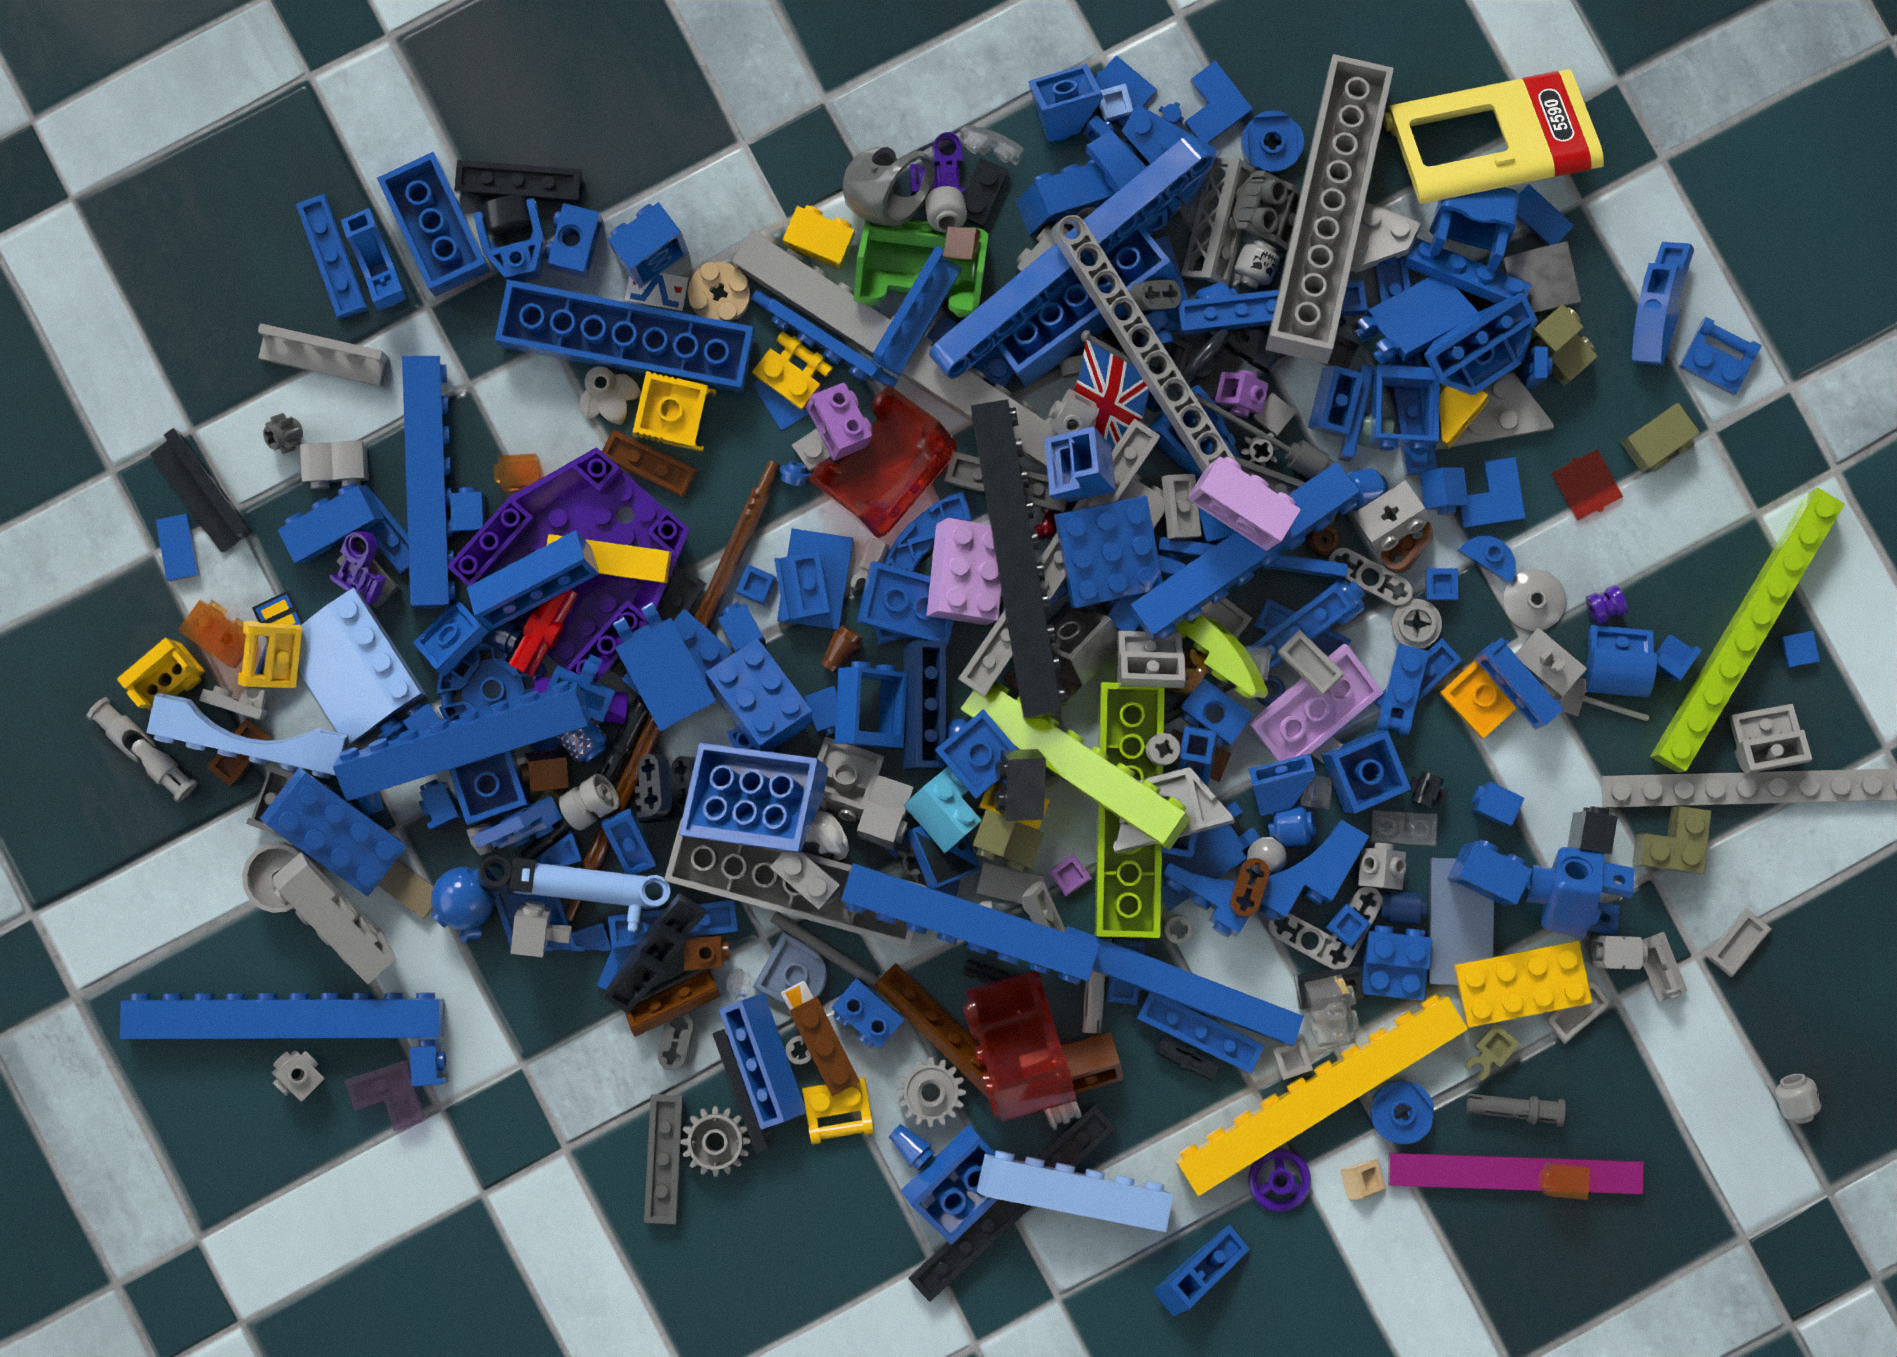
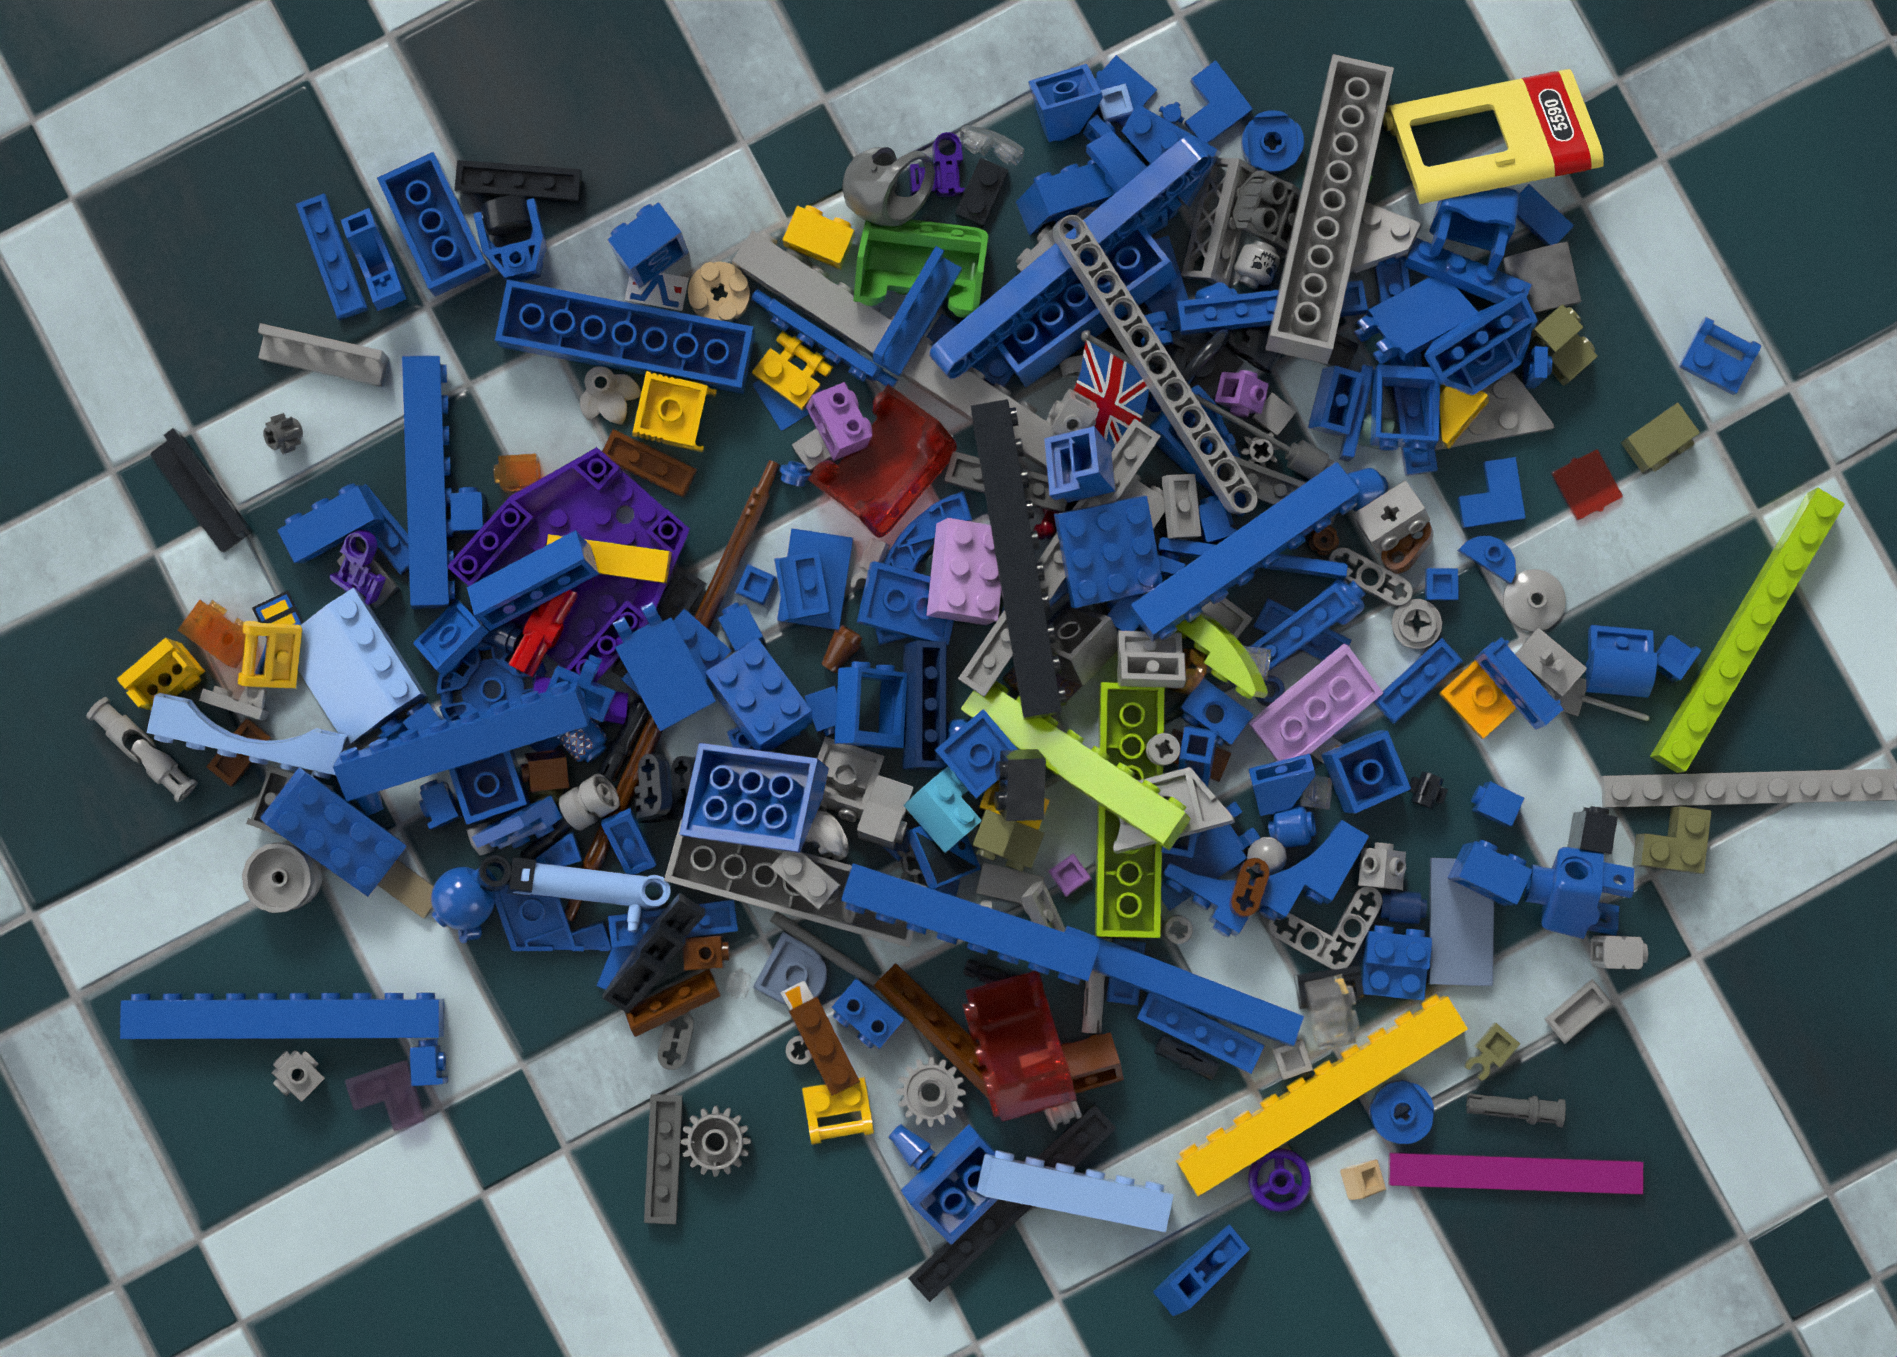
blue tile [156,514,200,582] -> none
light grey wedge [272,852,397,984] -> none
light grey brick [300,440,369,490] -> none
light grey brick [510,901,572,957] -> none
blue brick [545,203,603,278] -> none
black plate [712,1028,773,1154] -> none
blue brick [719,992,807,1129] -> none
light grey head [925,186,967,233] -> none
tile [943,227,981,262] -> none
dark grey beam [1130,280,1181,311] -> none
lavender brick [1187,457,1301,551] -> none
light grey tile [1277,630,1345,697] -> none
blue tile [1325,903,1371,948] -> none
clear slope [1371,810,1438,846] -> none
blue plate [1376,644,1429,737] -> none
blue brick [1420,467,1468,515] -> none
yellow plate [1453,941,1592,1028] -> none
clear orange brick [1539,1161,1590,1200] -> none
dark purple wheel [1585,585,1628,625] -> none
blue slope [1632,242,1695,366] -> none
light grey hinge [1643,932,1688,1002] -> none
light grey tile [1705,908,1772,977] -> none
light grey brick [1729,704,1812,773] -> none
light grey head [1775,1074,1822,1124] -> none
blue tile [1780,631,1820,668] -> none

